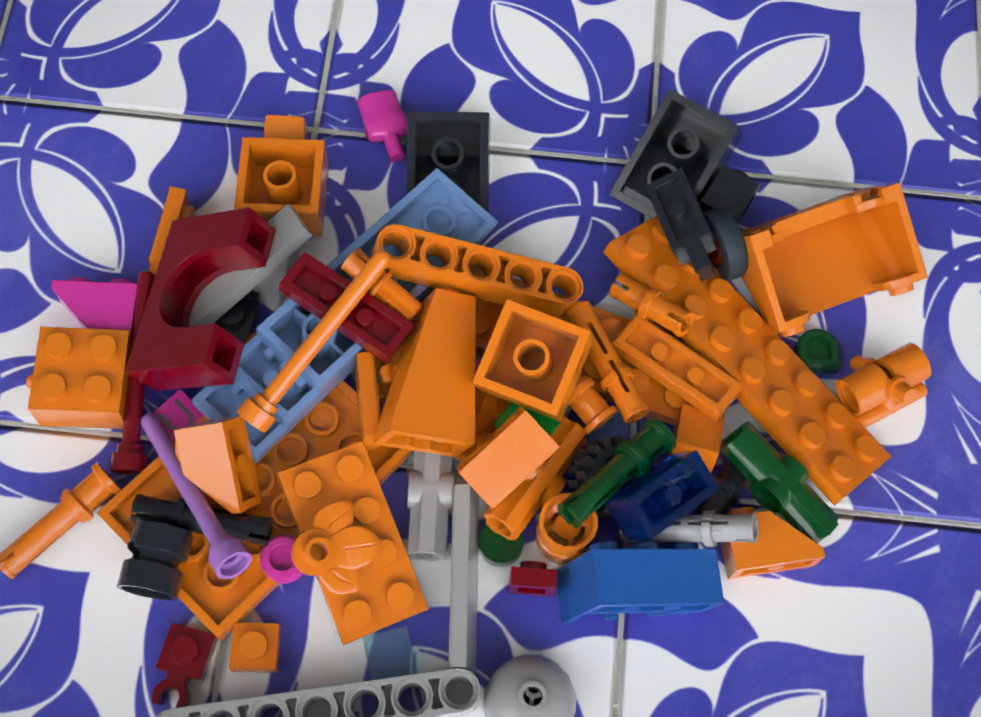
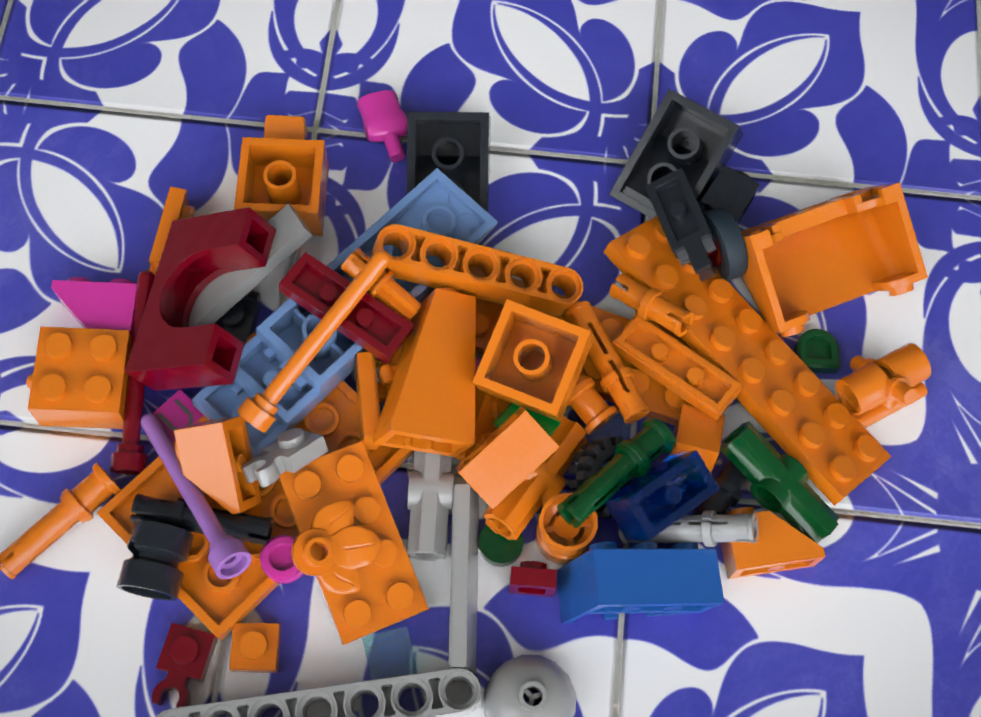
none -> light grey plate [242,428,328,488]

